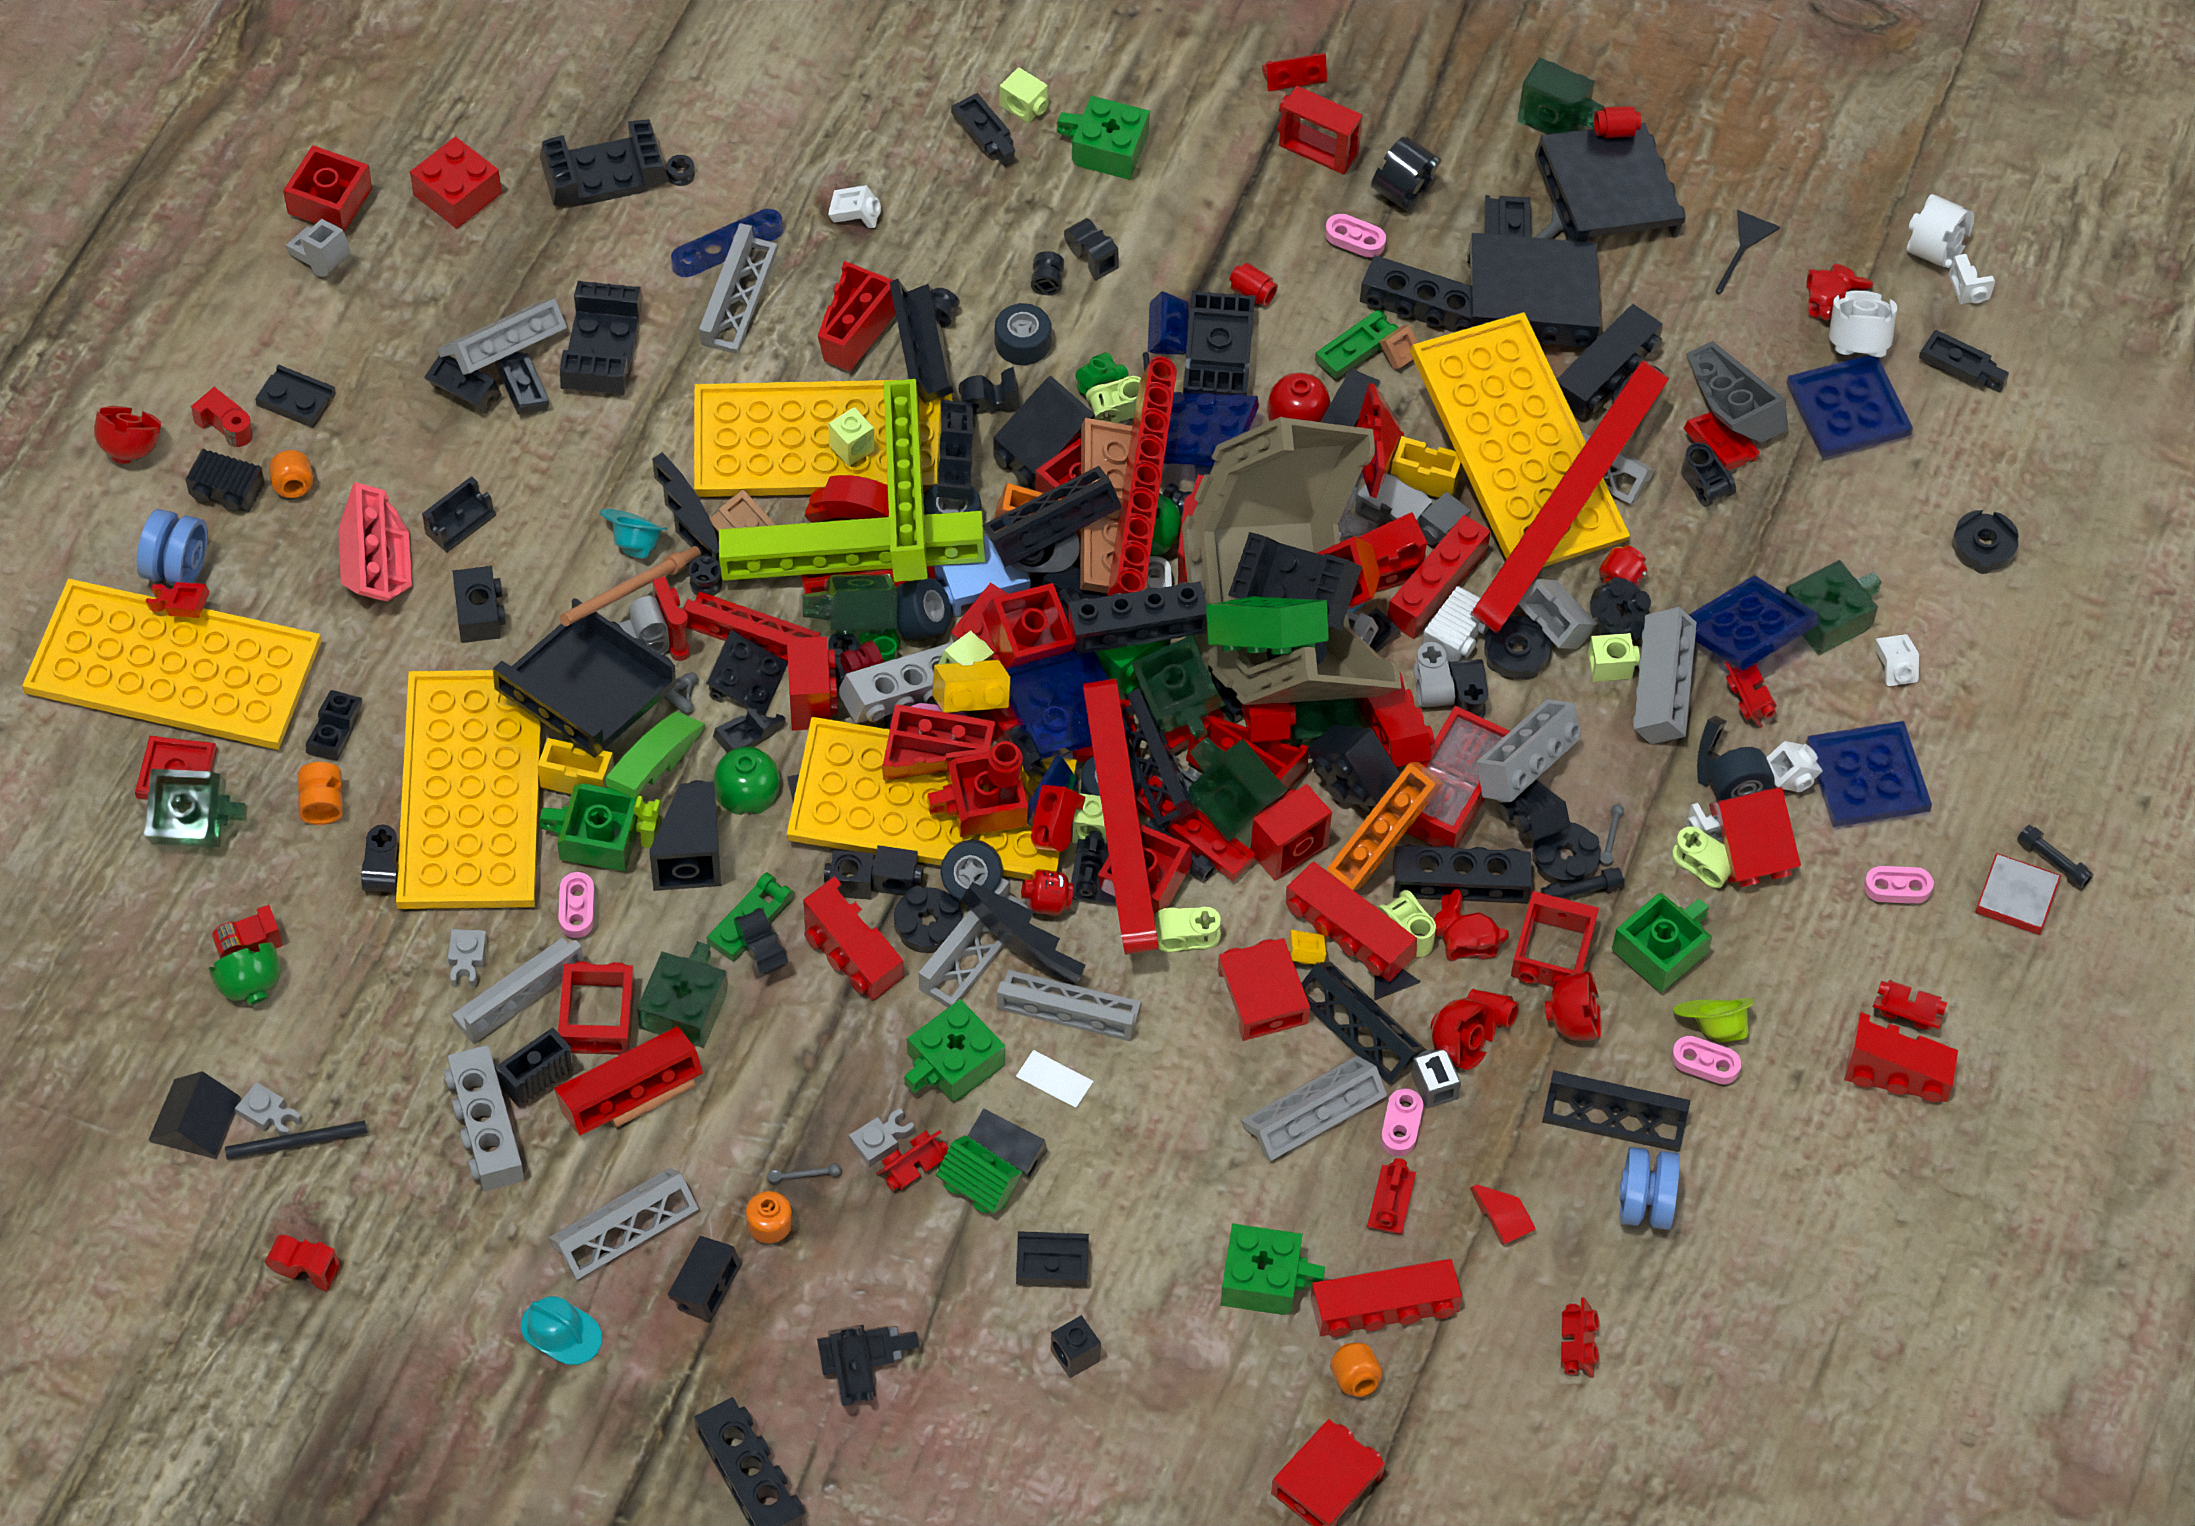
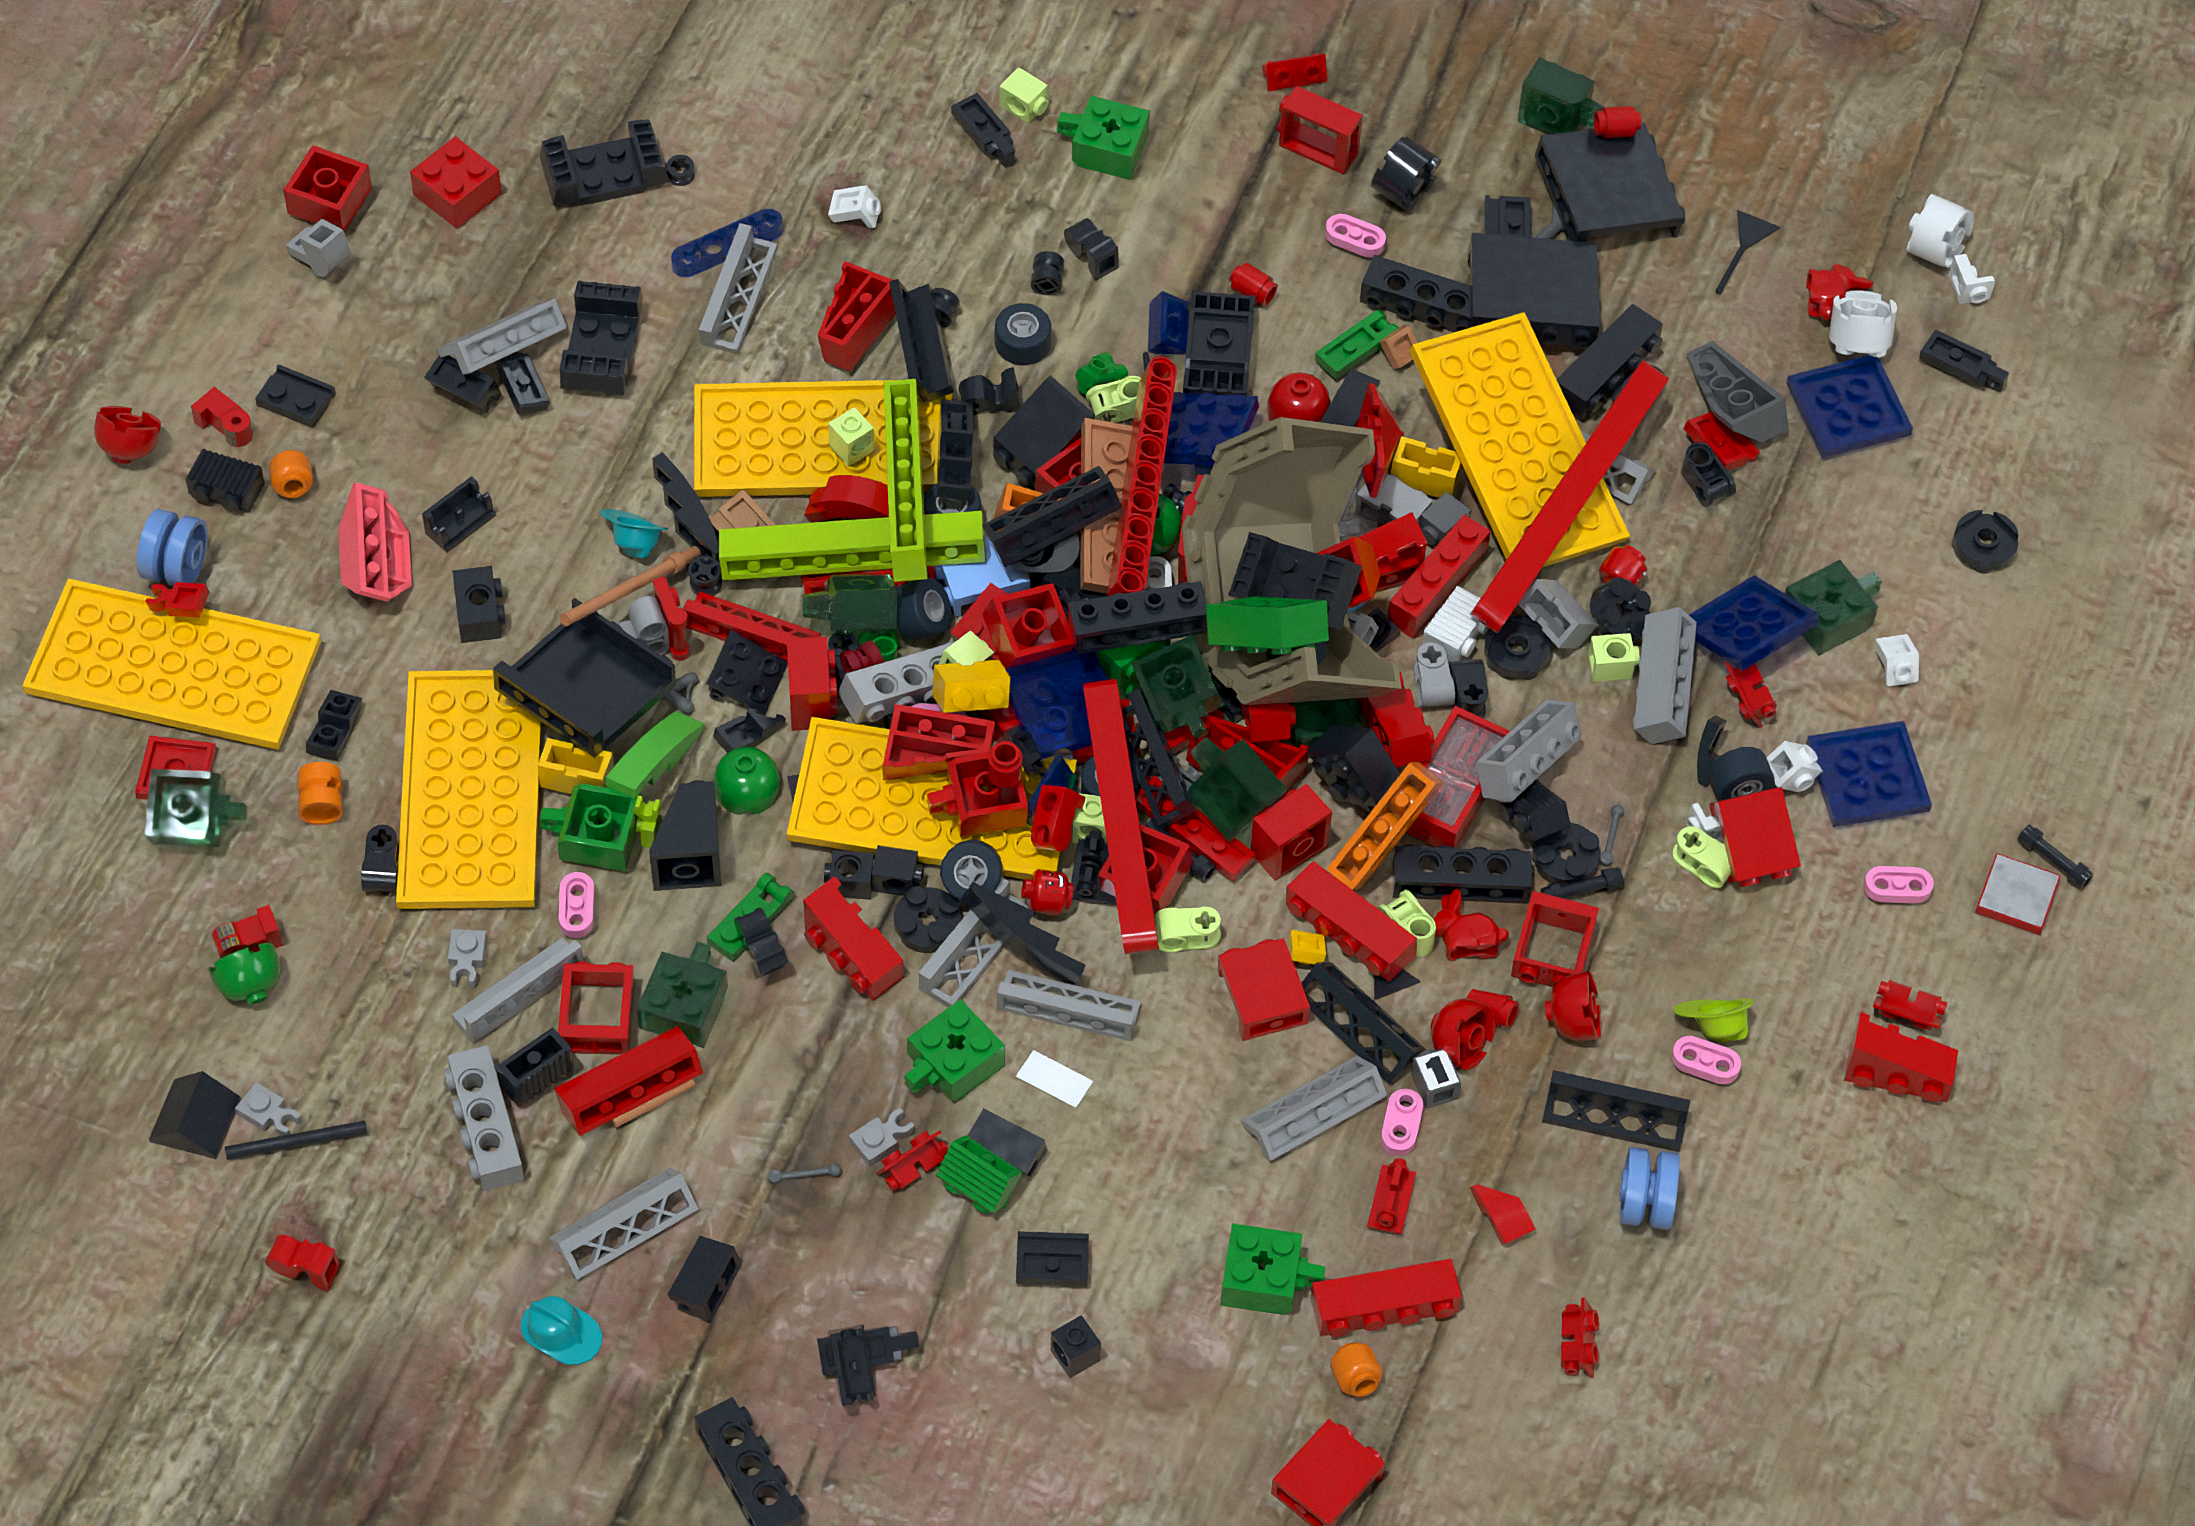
orange head [745,1191,792,1244] -> none
green hinge [1612,893,1712,993] -> none

